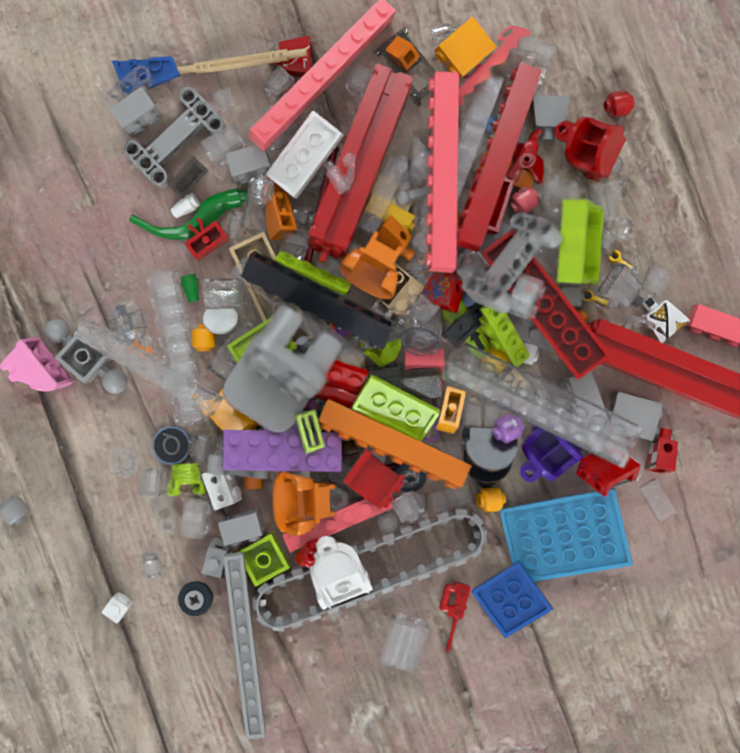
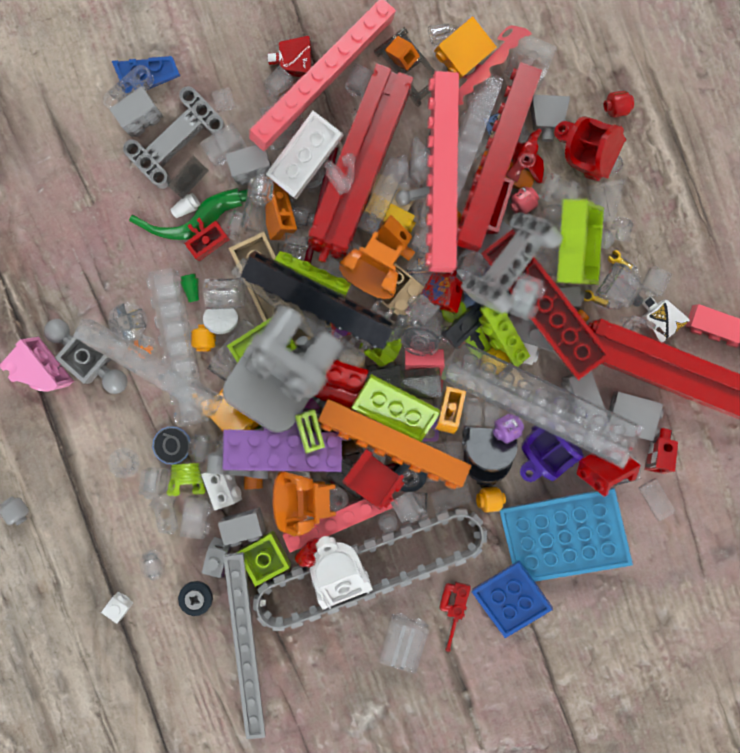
tan axle [177,48,307,75] -> none

